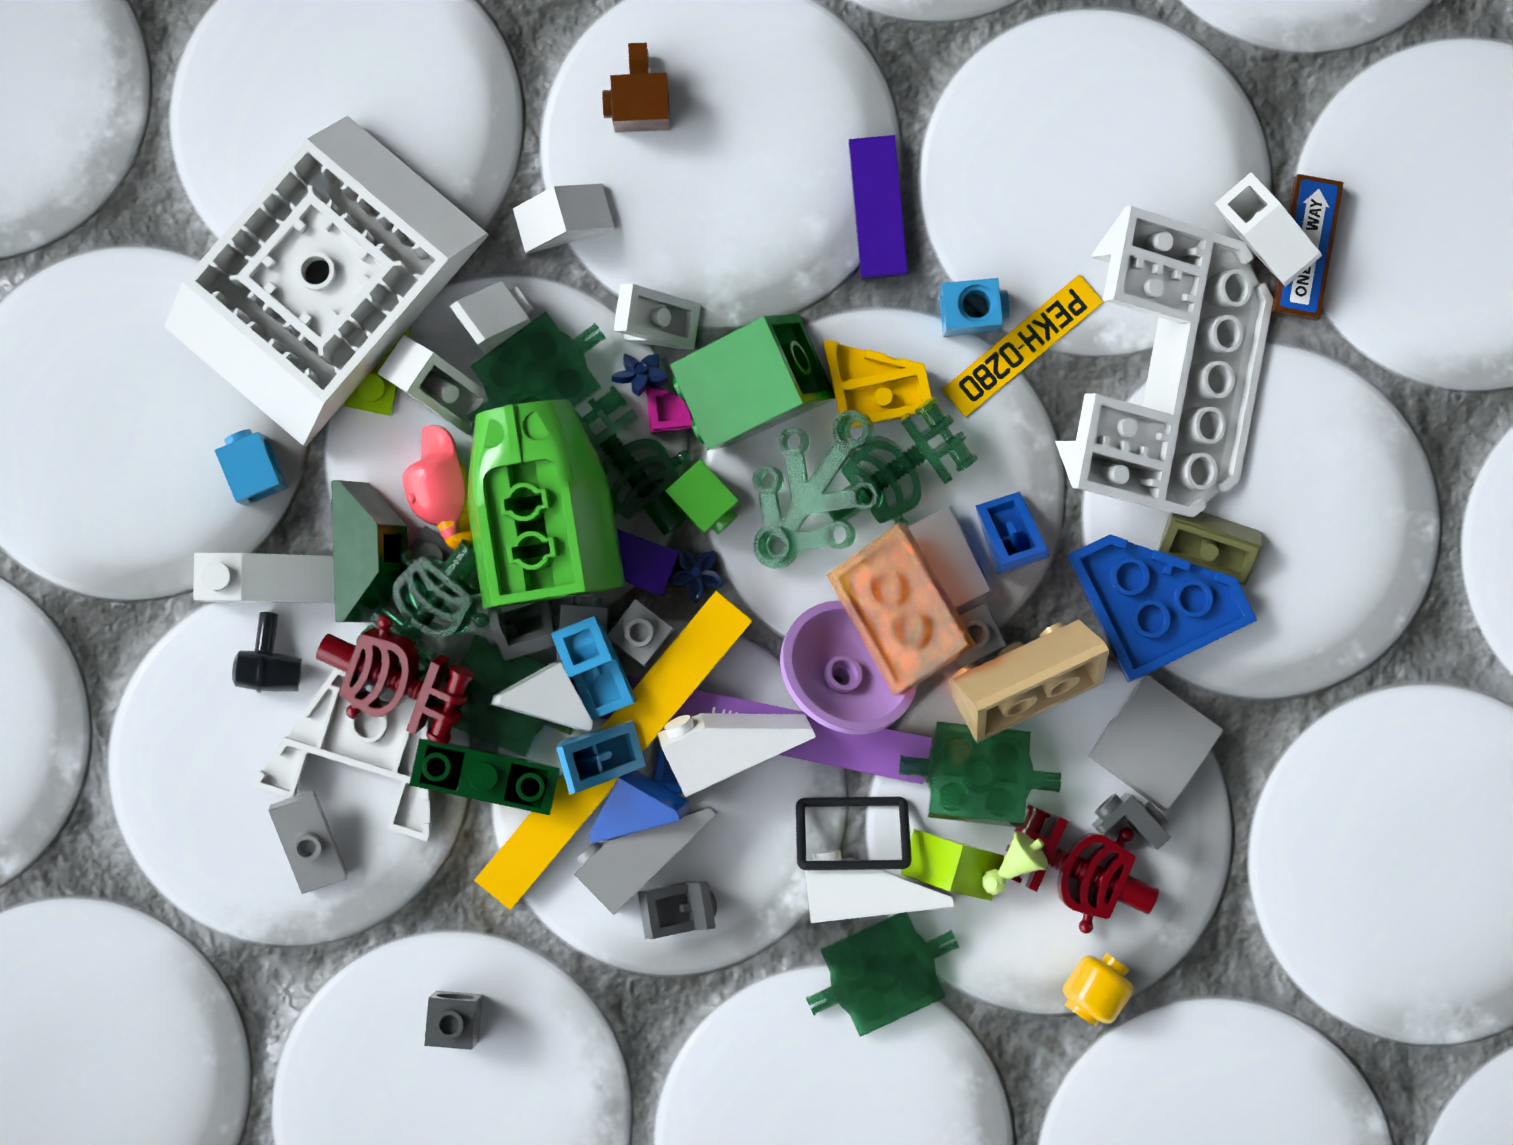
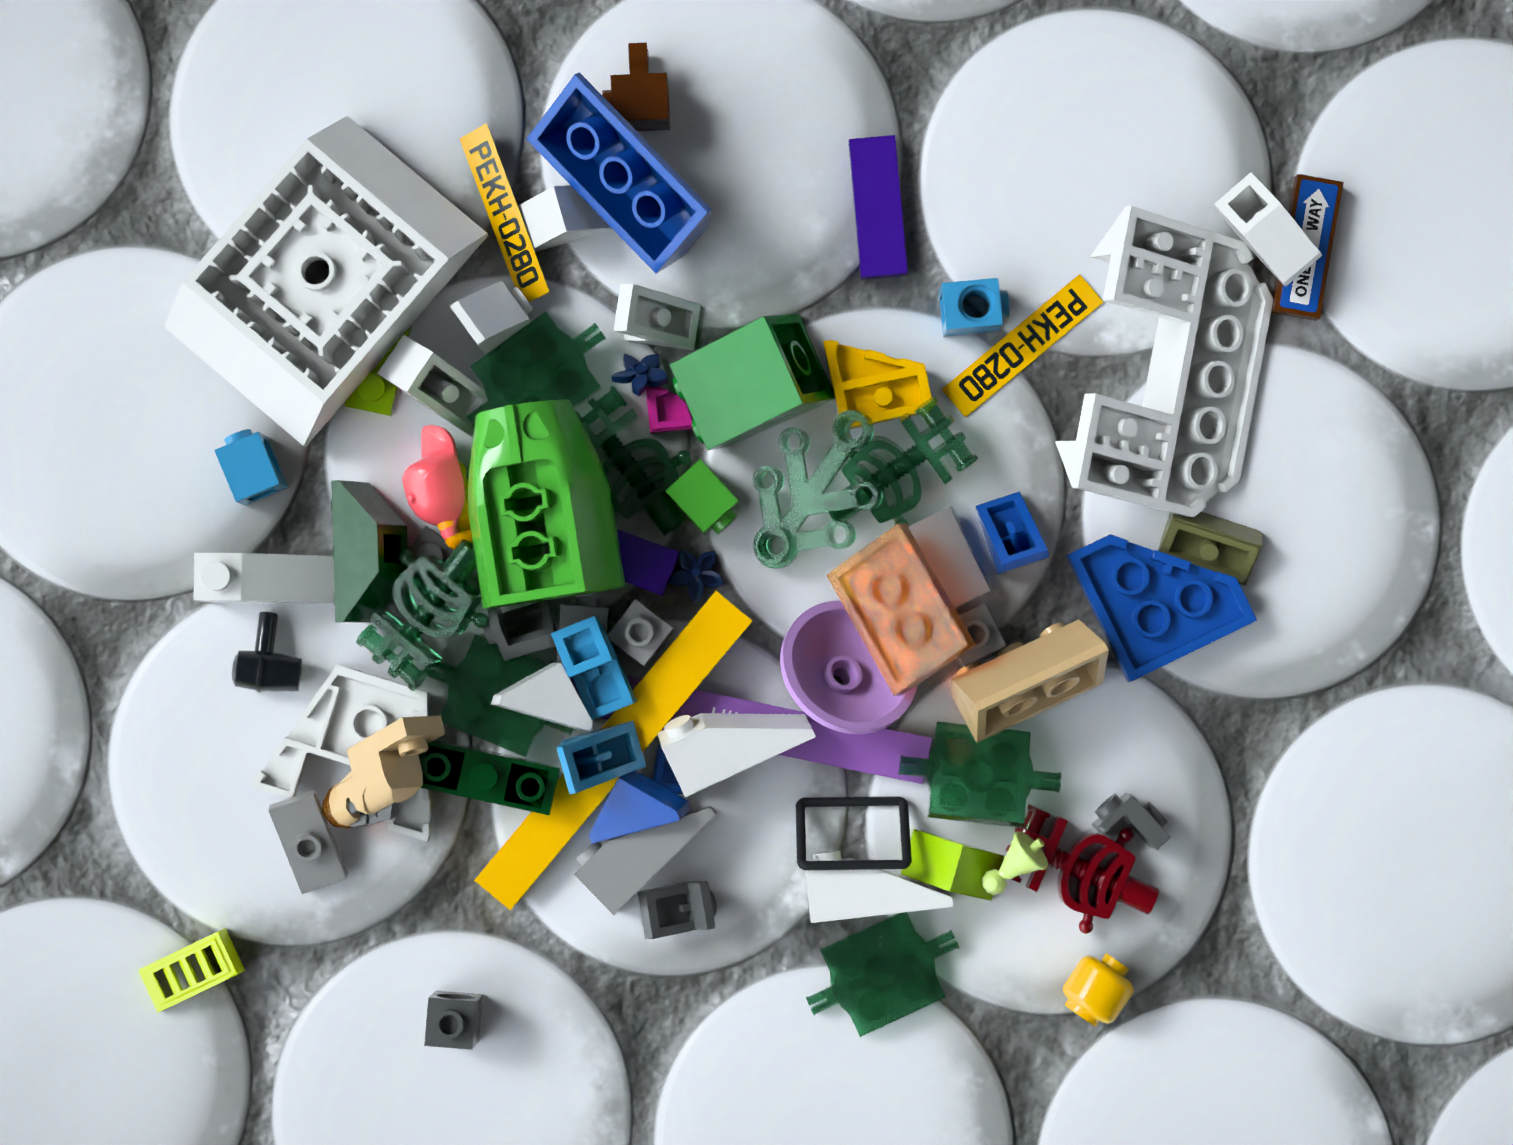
dark red torso [316,615,474,744] -> none
light grey slope [1088,675,1223,812] -> none
none -> neon yellow slope [138,928,245,1012]
none -> tan plate [322,715,445,829]
none -> yellow sticker [460,124,550,302]
none -> blue slope [526,72,712,274]

